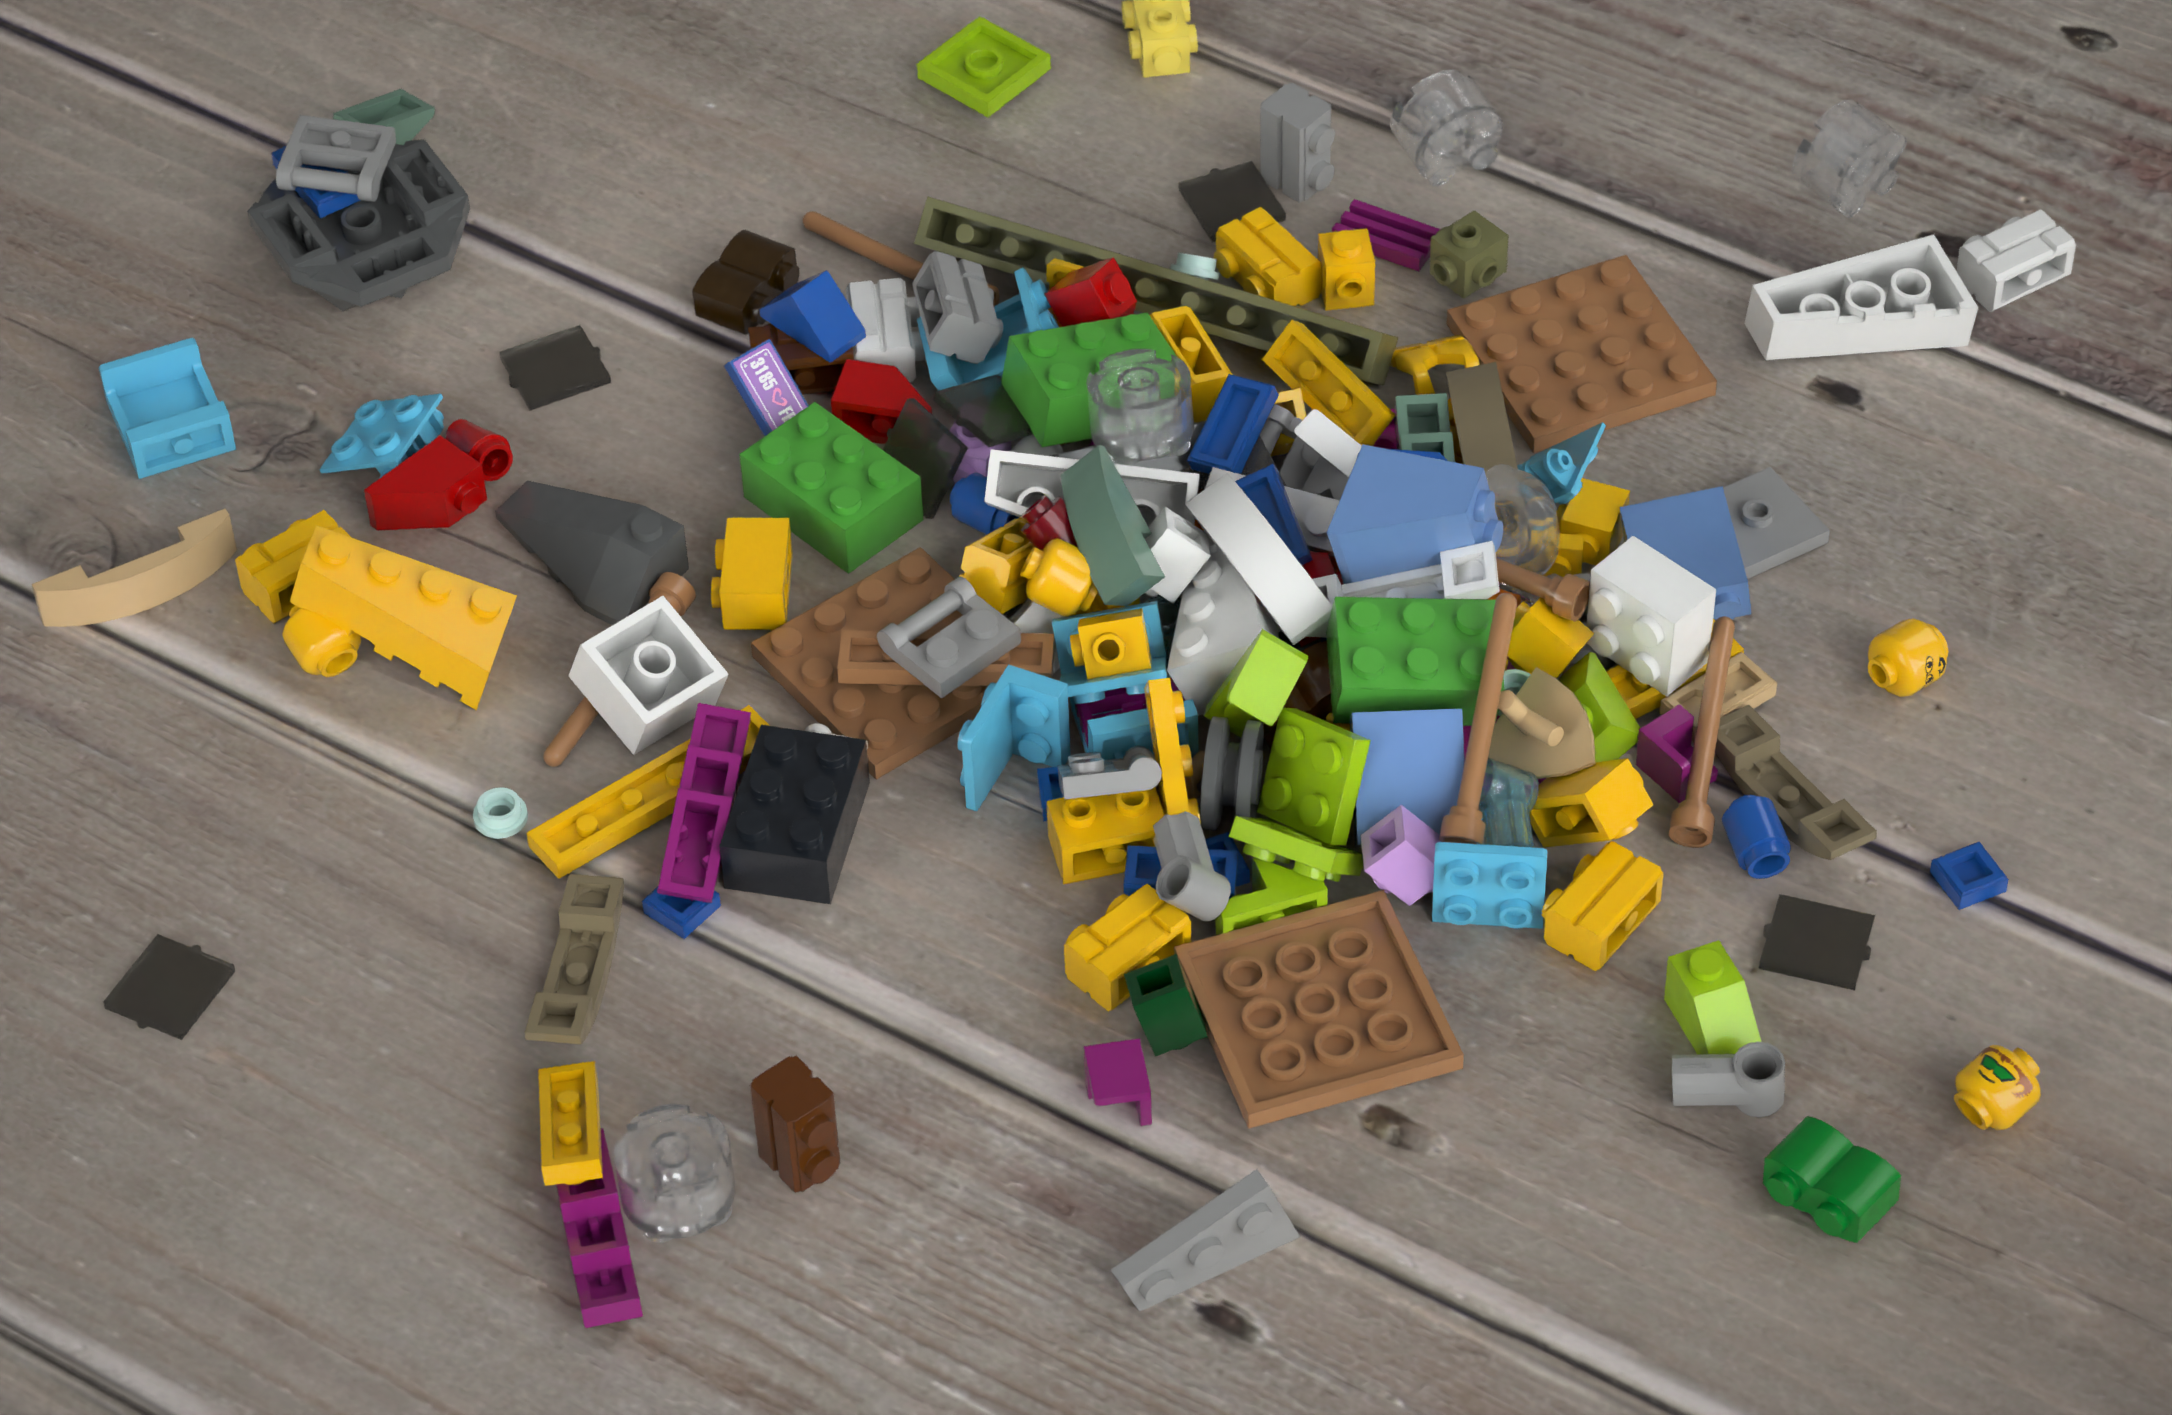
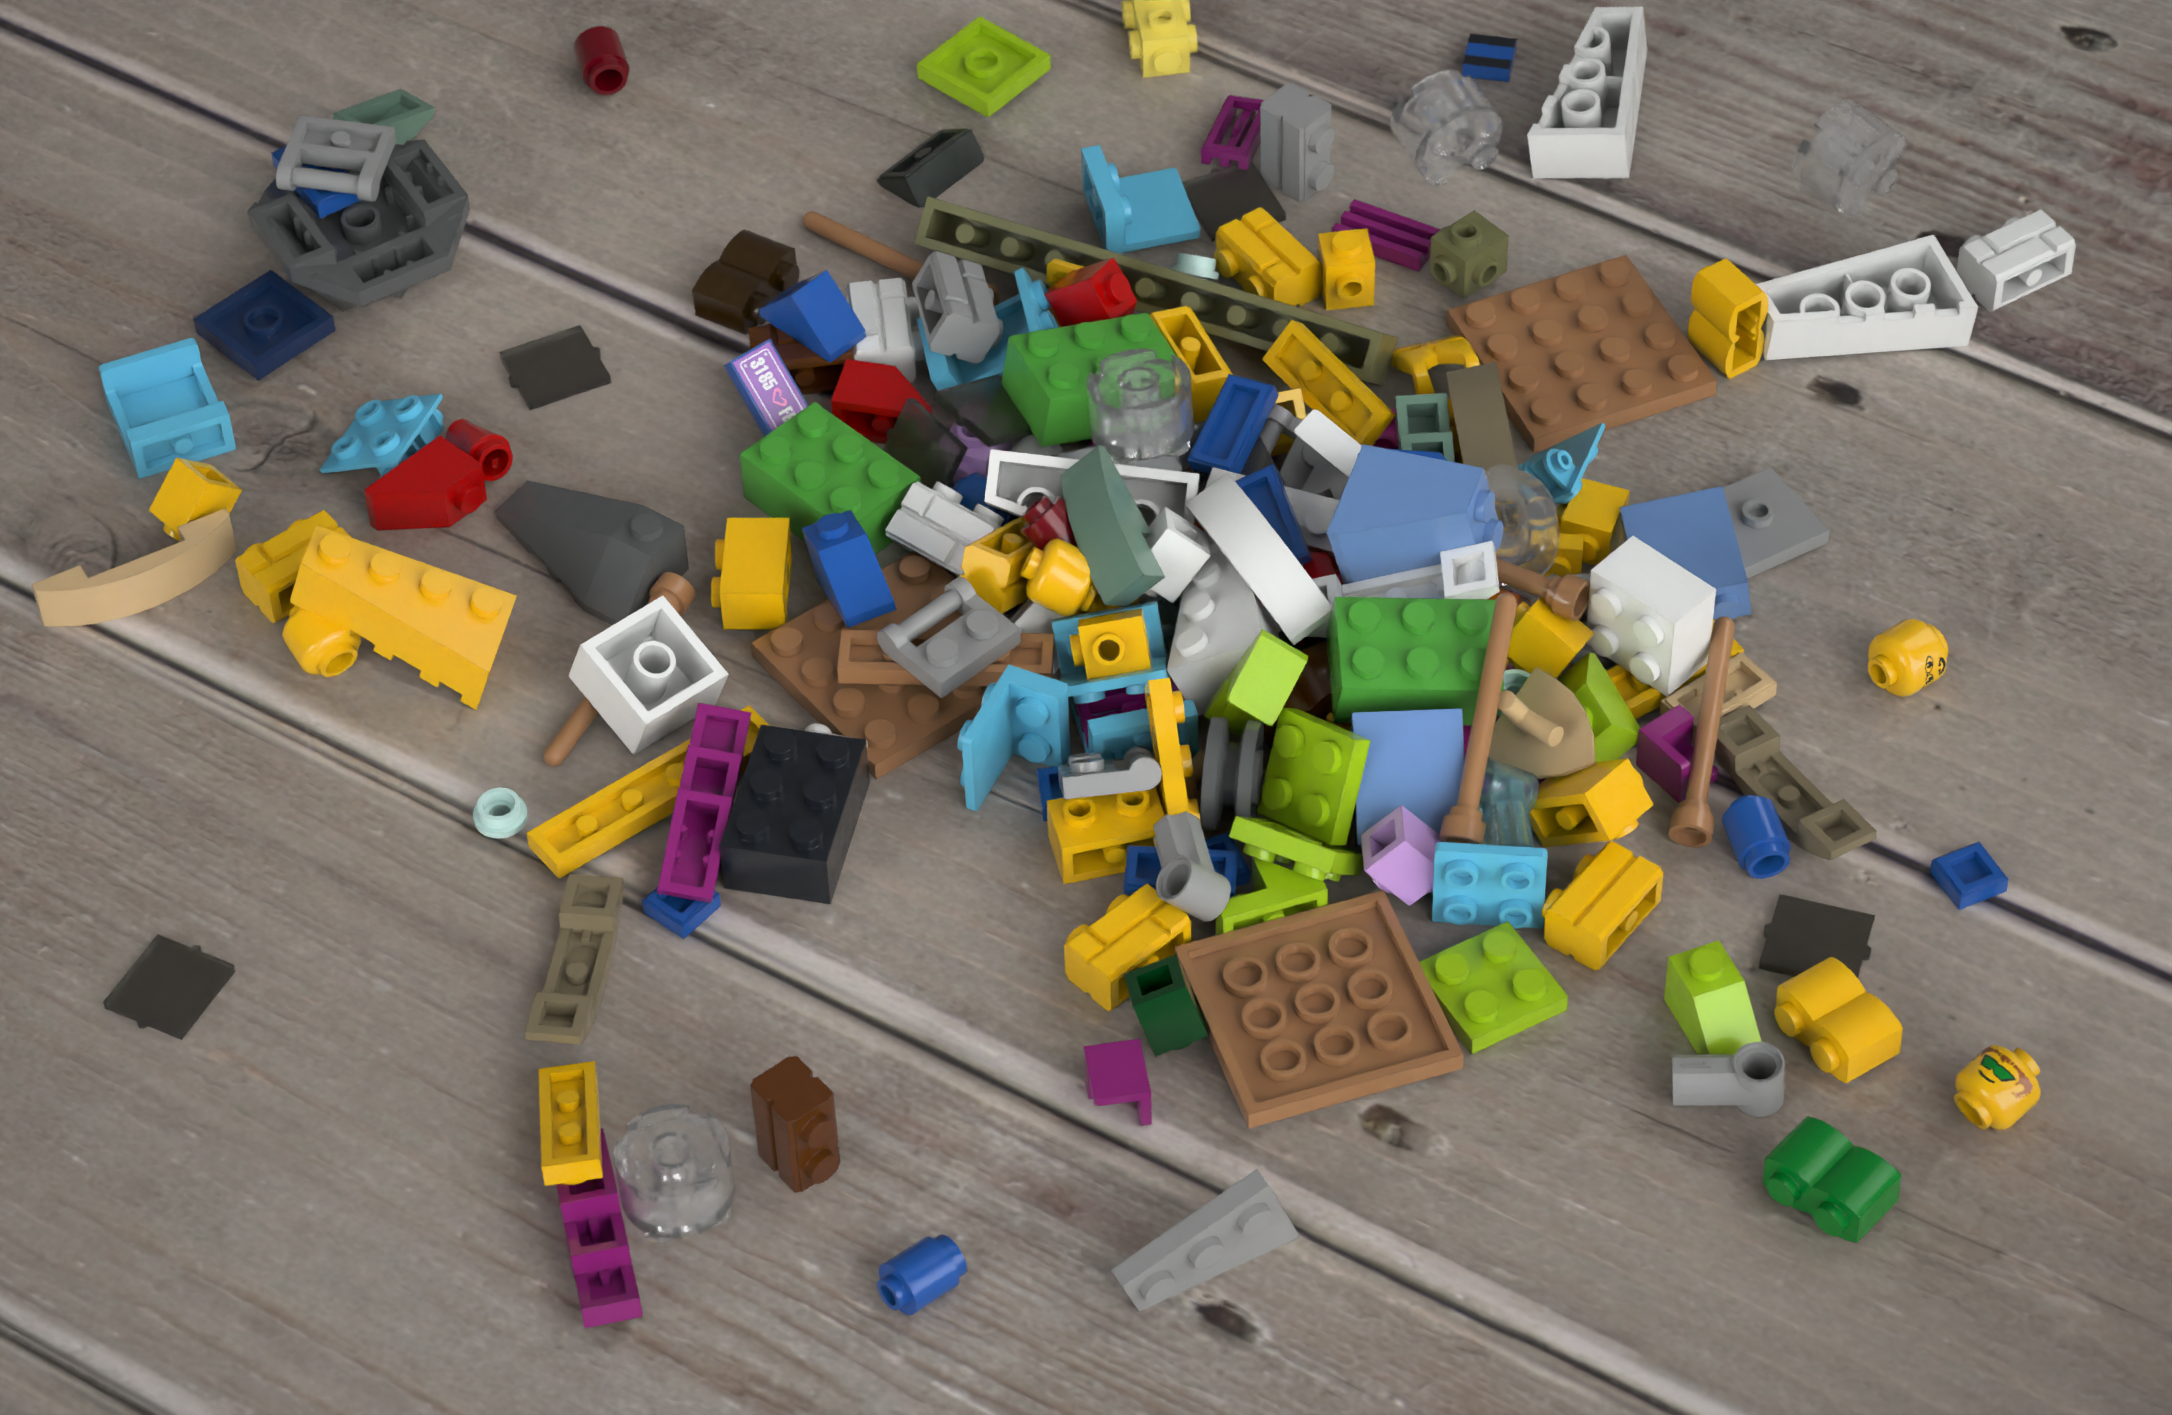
none -> yellow brick [149,457,242,541]
none -> dark blue plate [193,270,336,381]
none -> dark red brick [574,26,630,95]
none -> blue slope [802,510,897,628]
none -> pearl dark grey slope [877,129,984,208]
none -> blue brick [877,1234,967,1315]
none -> white brick [885,481,1004,577]
none -> medium azure bracket [1081,145,1200,253]
none -> magenta tile [1201,95,1264,170]
none -> lime plate [1419,921,1568,1055]
none -> tile [1462,33,1517,82]
none -> white wedge [1527,7,1647,179]
none -> yellow brick [1687,258,1768,379]
none -> yellow brick [1774,957,1903,1083]

